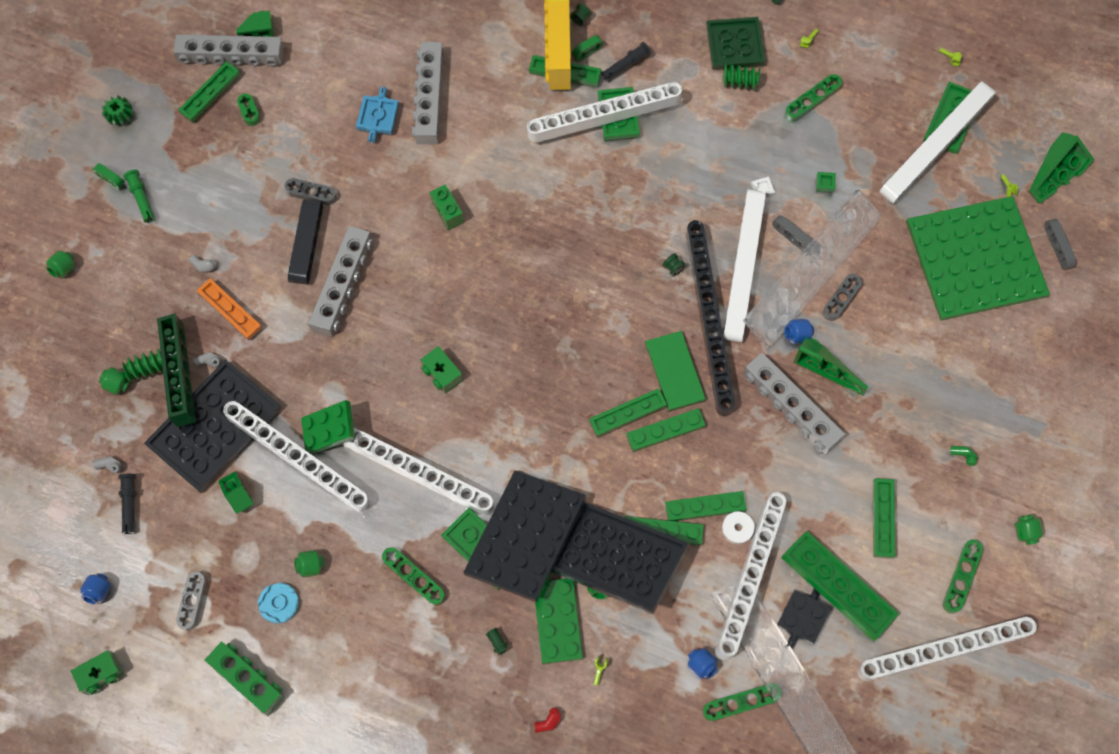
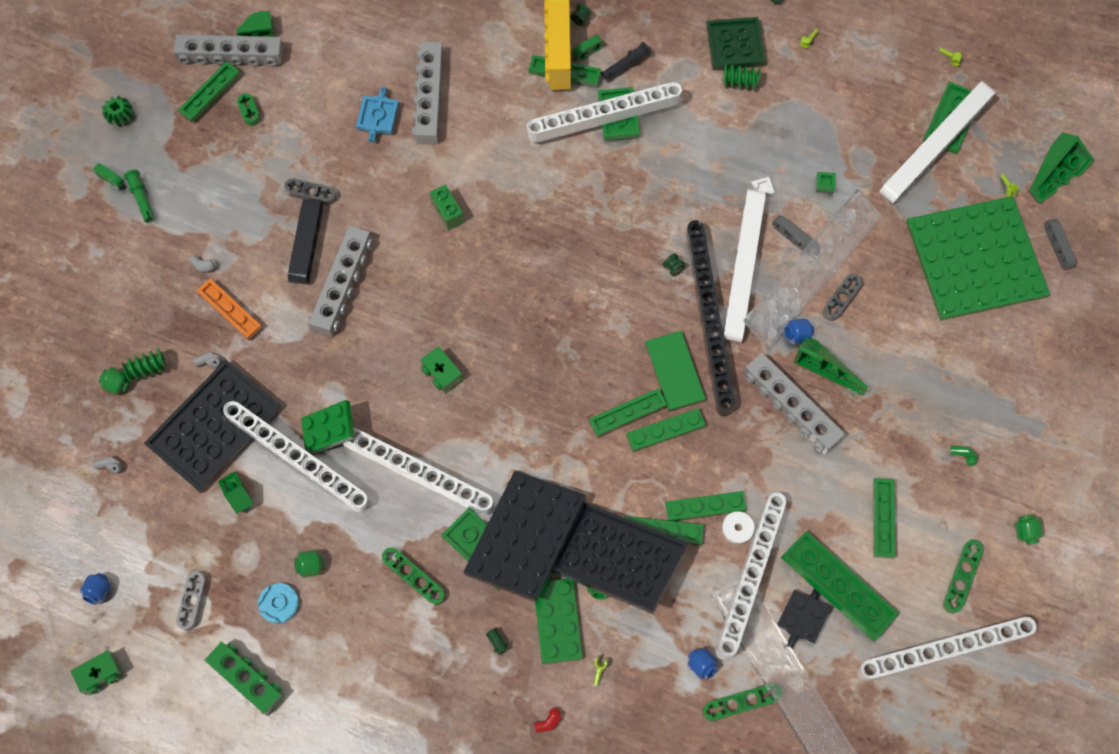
green head [46,250,75,278] -> none
black pin [118,473,137,535] -> none
dark green brick [157,313,196,427] -> none
green beam [785,74,842,122] -> none

